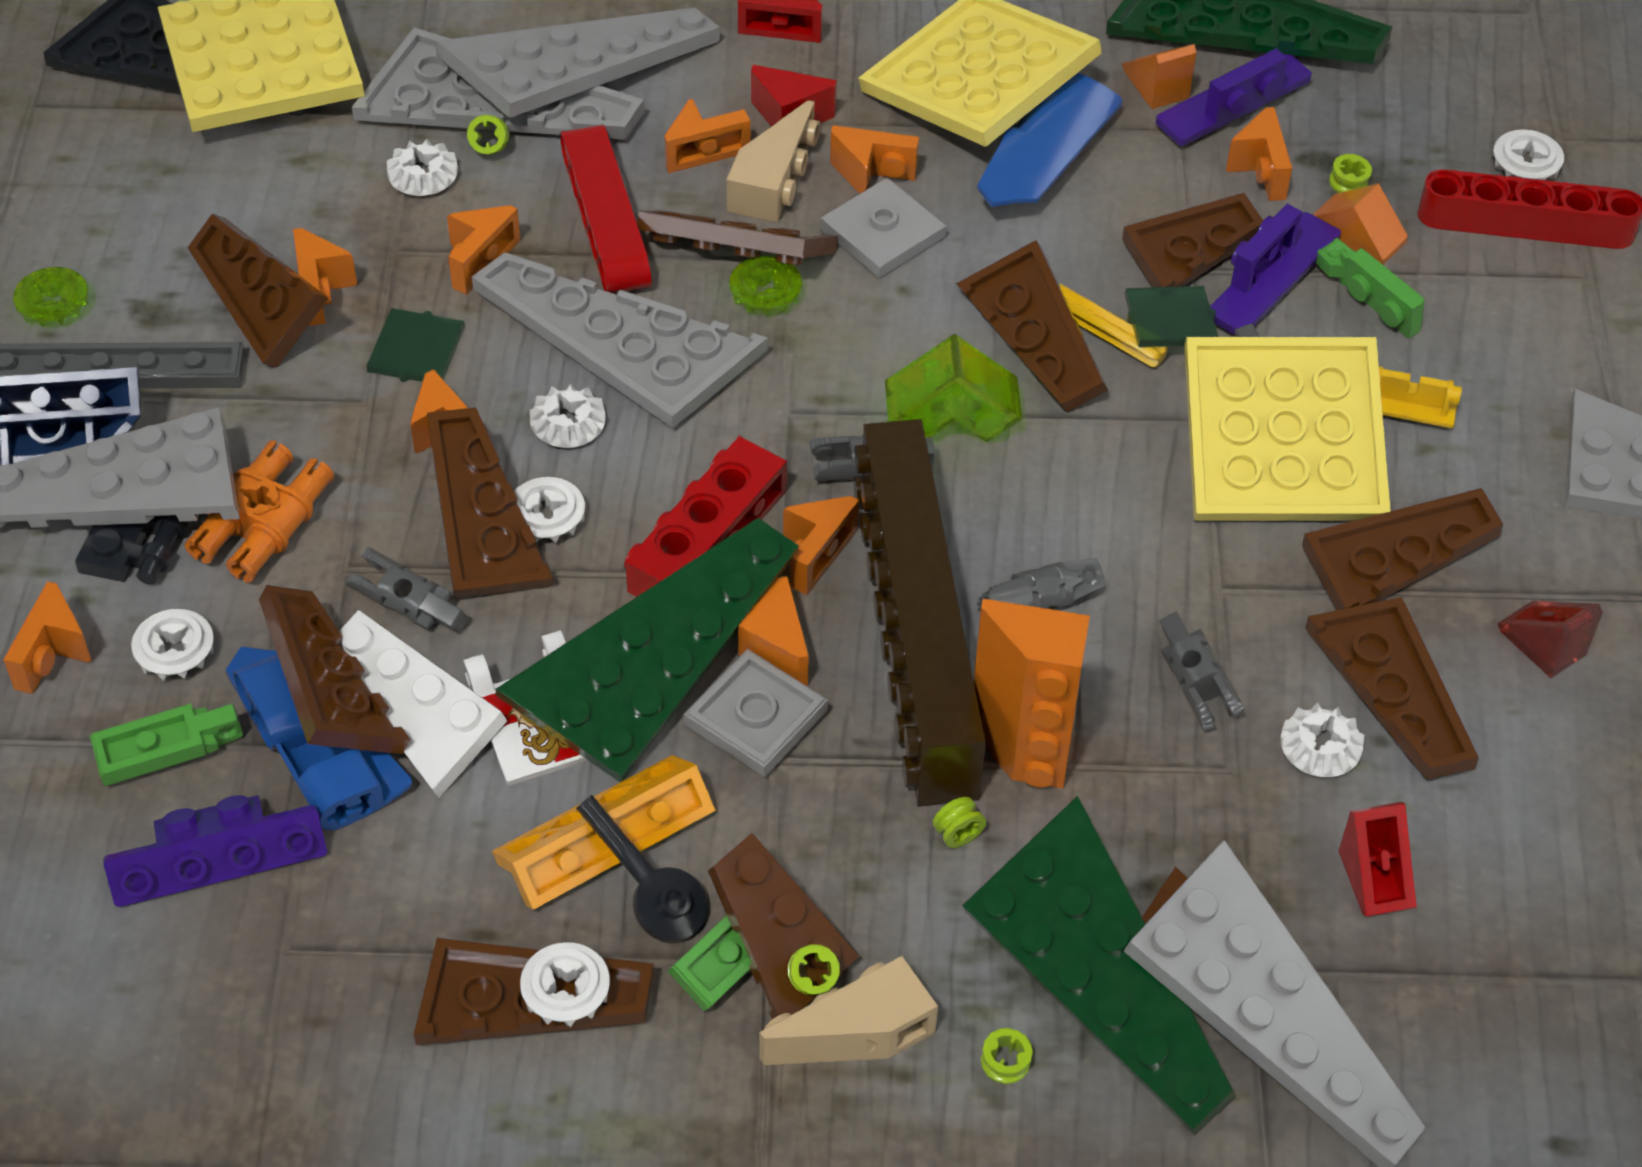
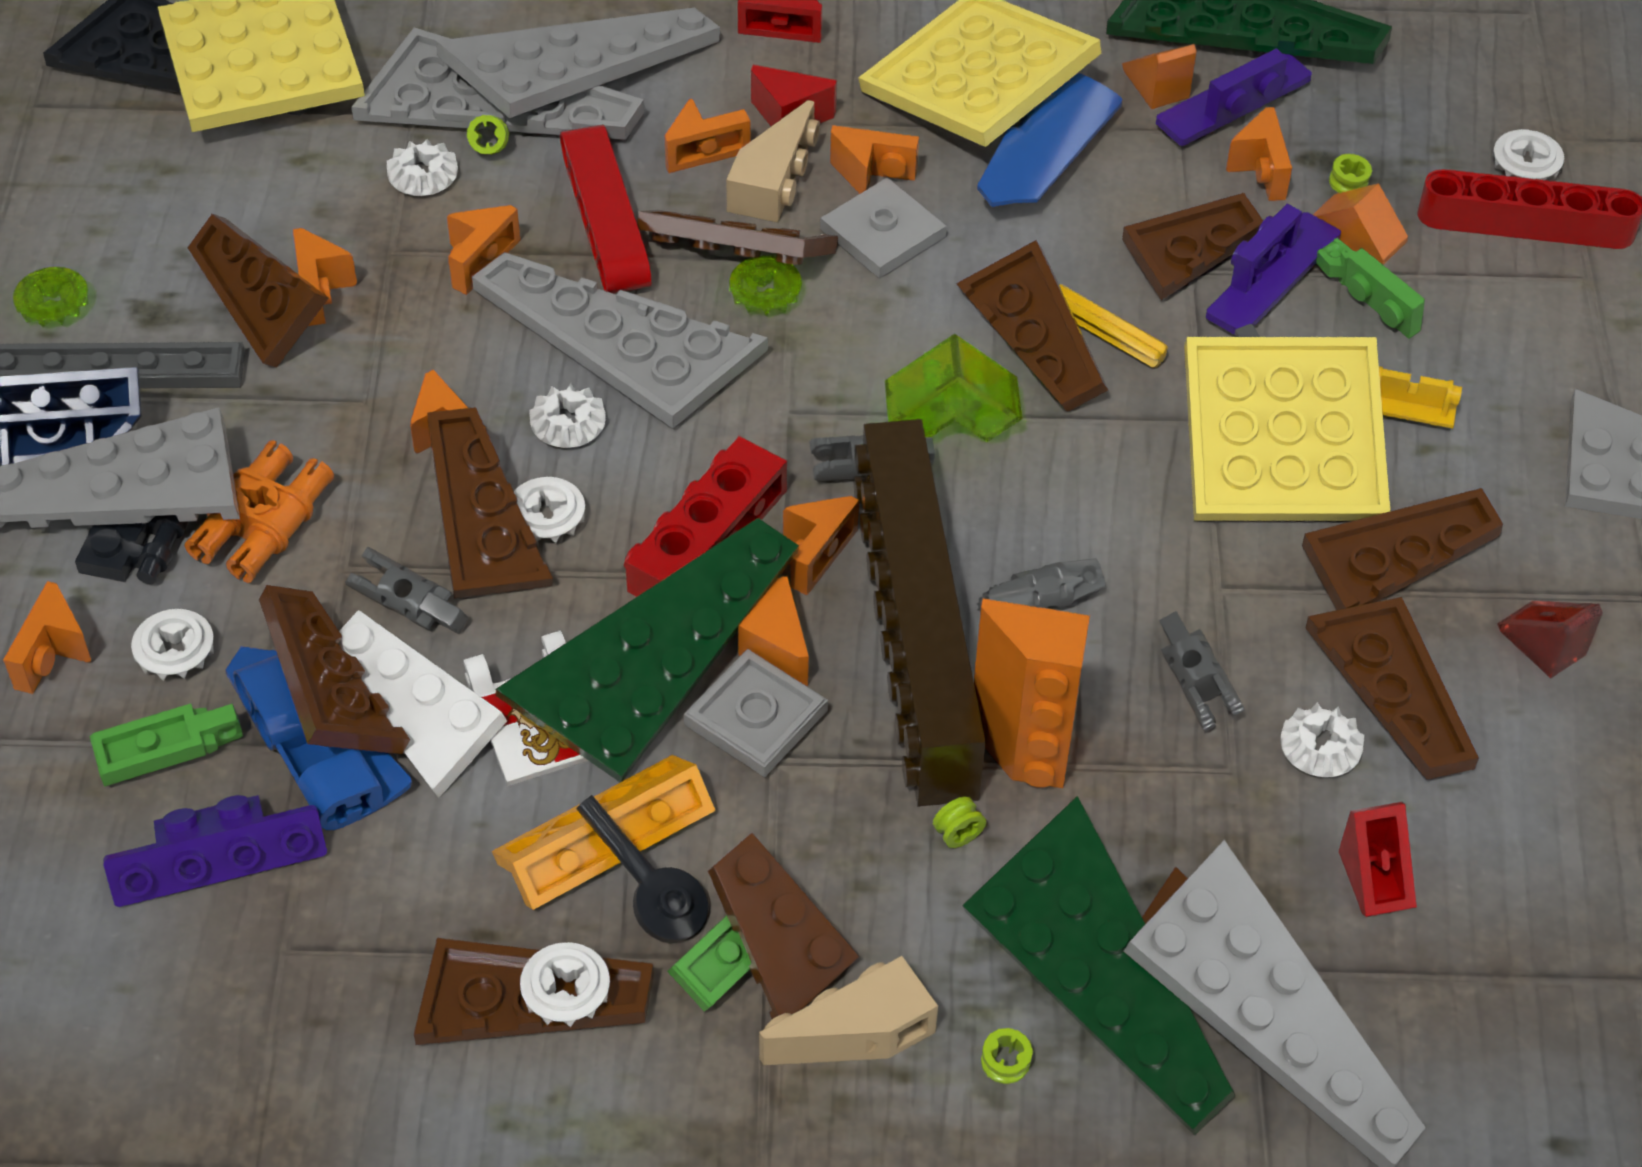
clear green piece [366,308,465,382] -> none
lime bush [787,944,840,995] -> none
clear green piece [1124,286,1218,347] -> none

